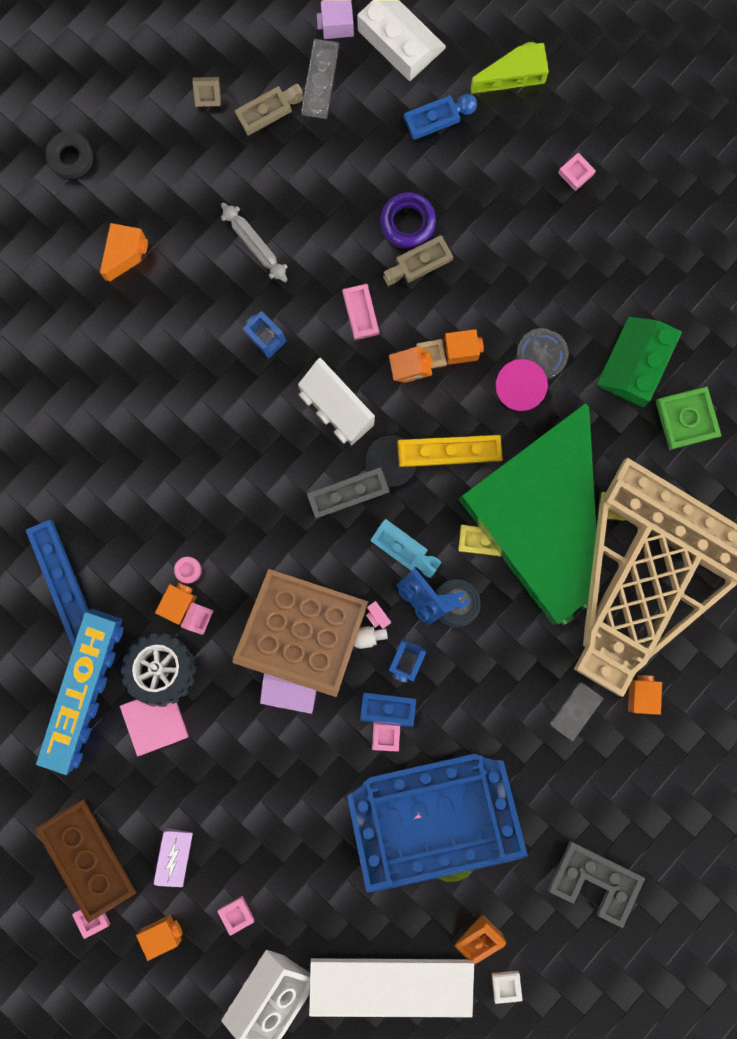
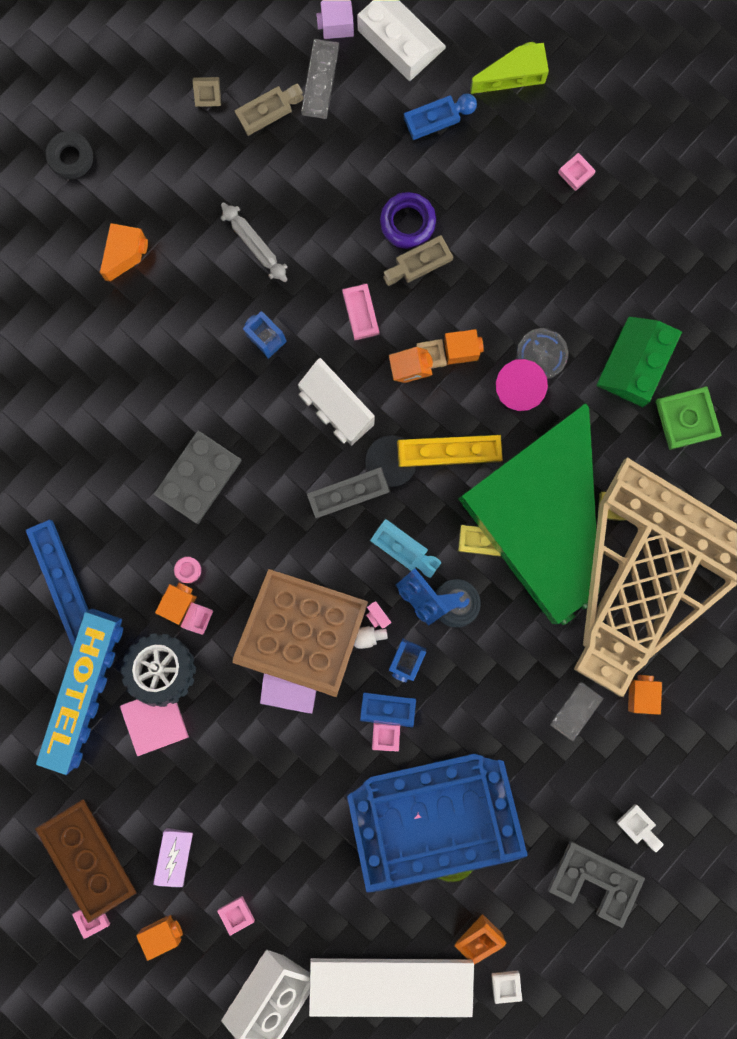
none -> dark grey plate [154,431,242,524]
none -> white plate [616,804,663,852]

